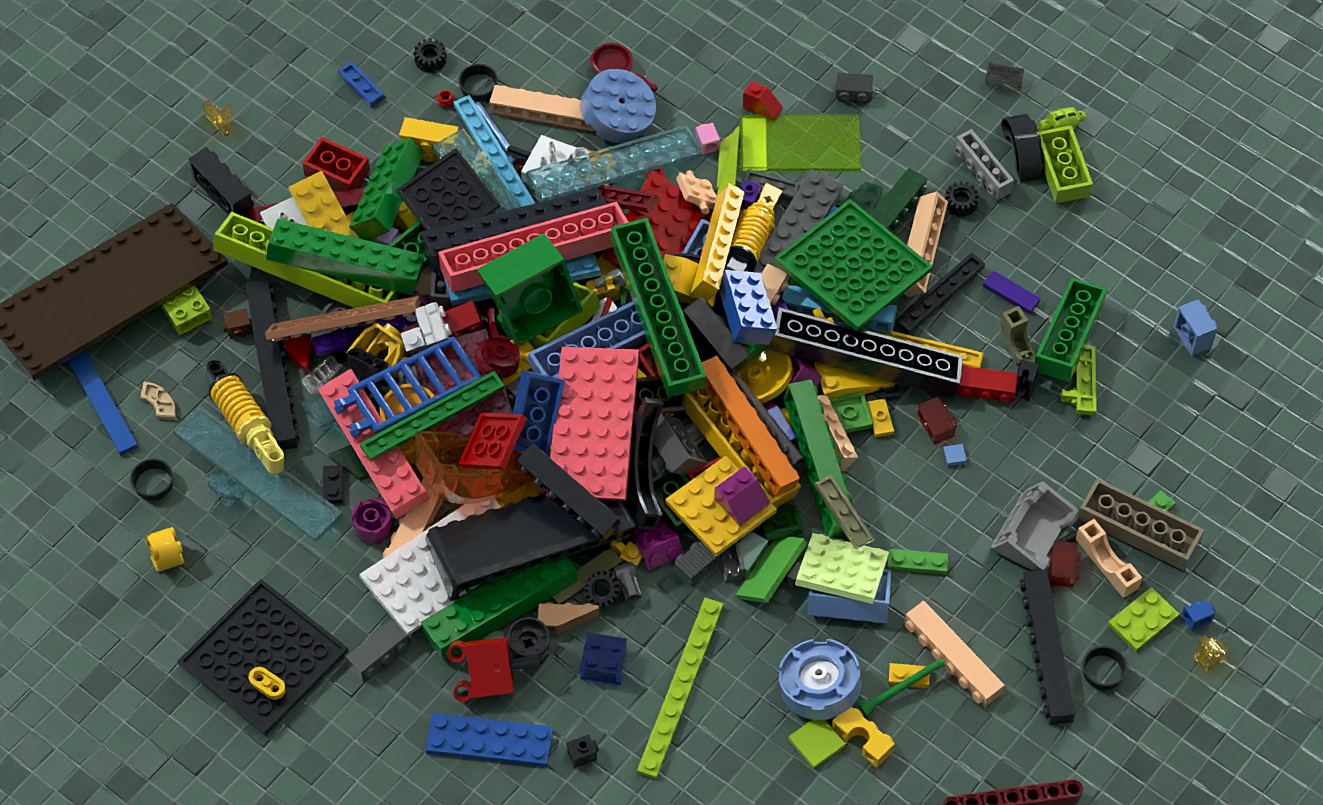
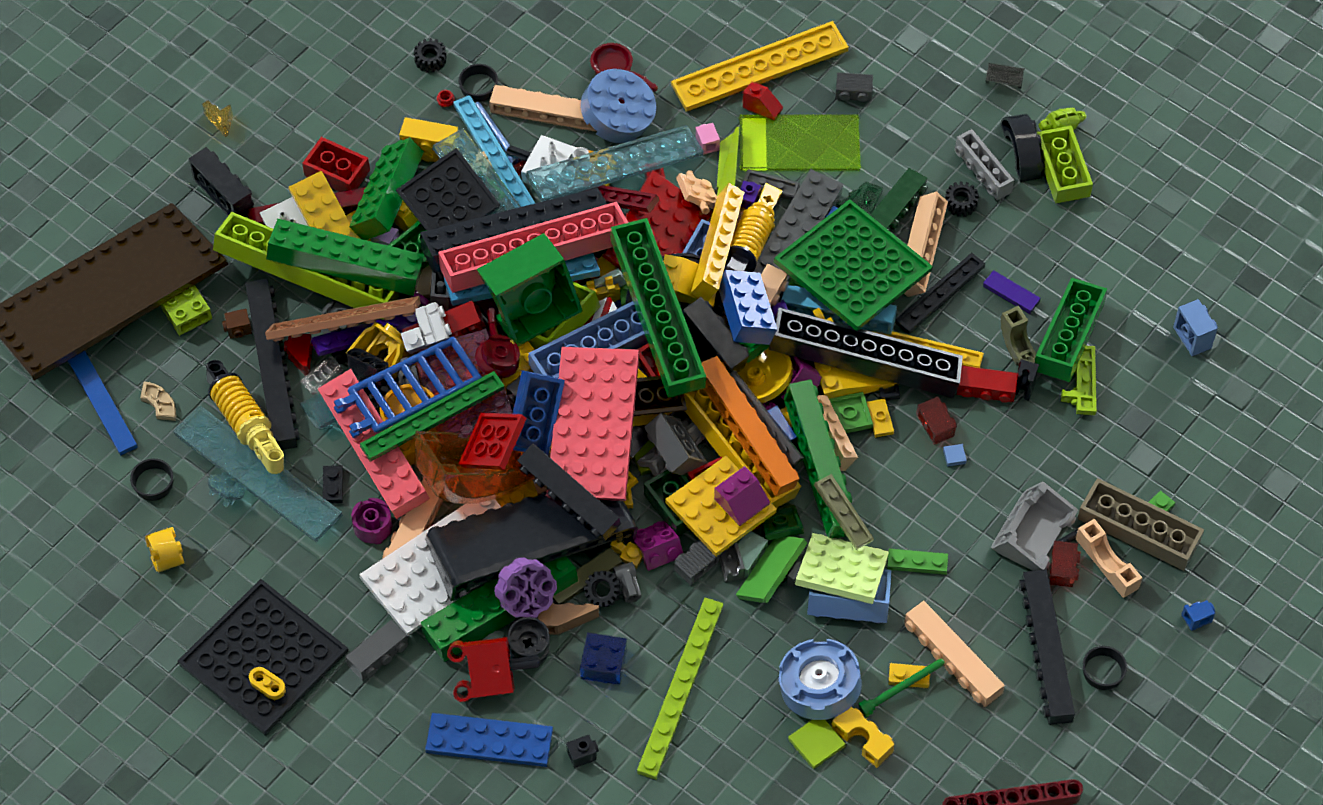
clear green wing [328,445,370,481] -> none
blue tile [338,61,385,107] -> none
black arch [624,397,664,530] -> none
lime plate [1108,587,1179,652] -> none
clear yellow arch [1194,635,1228,672] -> none
none -> medium lavender connector [495,557,557,618]
none -> yellow plate [671,21,849,112]

